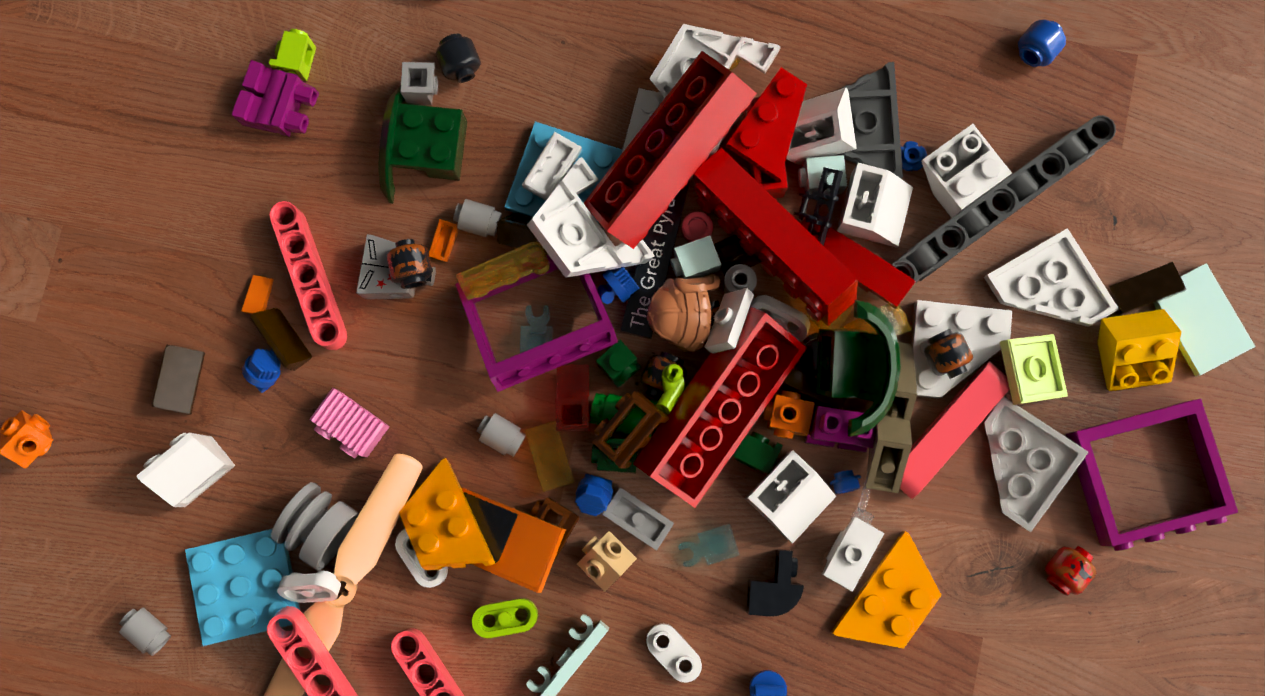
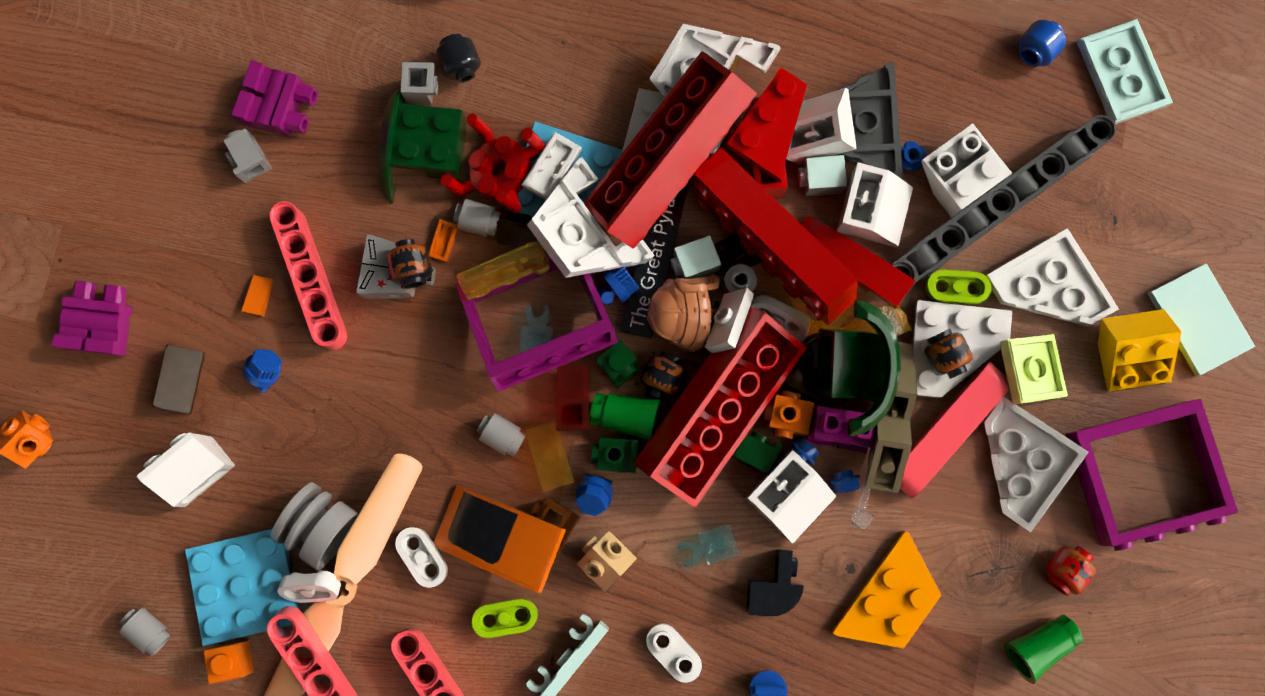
dark brown slope [250,308,312,371] -> none
lime brick [269,29,316,81] -> none
bright pink brick [310,388,390,458] -> none
light orange wing [399,458,495,571] -> none
reddish brown window [592,391,670,468] -> none
light grey plate [602,488,674,551] -> none
lime arm [656,364,685,414] -> none
coral tile [682,212,713,243] -> none
black piece [793,167,843,246] -> none
white brick [822,517,885,592] -> none
dark brown slope [1109,262,1187,315] -> none
none -> magenta hips [52,281,133,356]
none -> orange brick [204,640,254,684]
none -> light grey brick [223,128,272,183]
none -> red plate [440,113,546,214]
none -> blue plate [790,436,819,465]
none -> lime plate [925,270,991,305]
none -> green plant [1004,614,1084,684]
none -> light aqua tile [1077,19,1173,124]

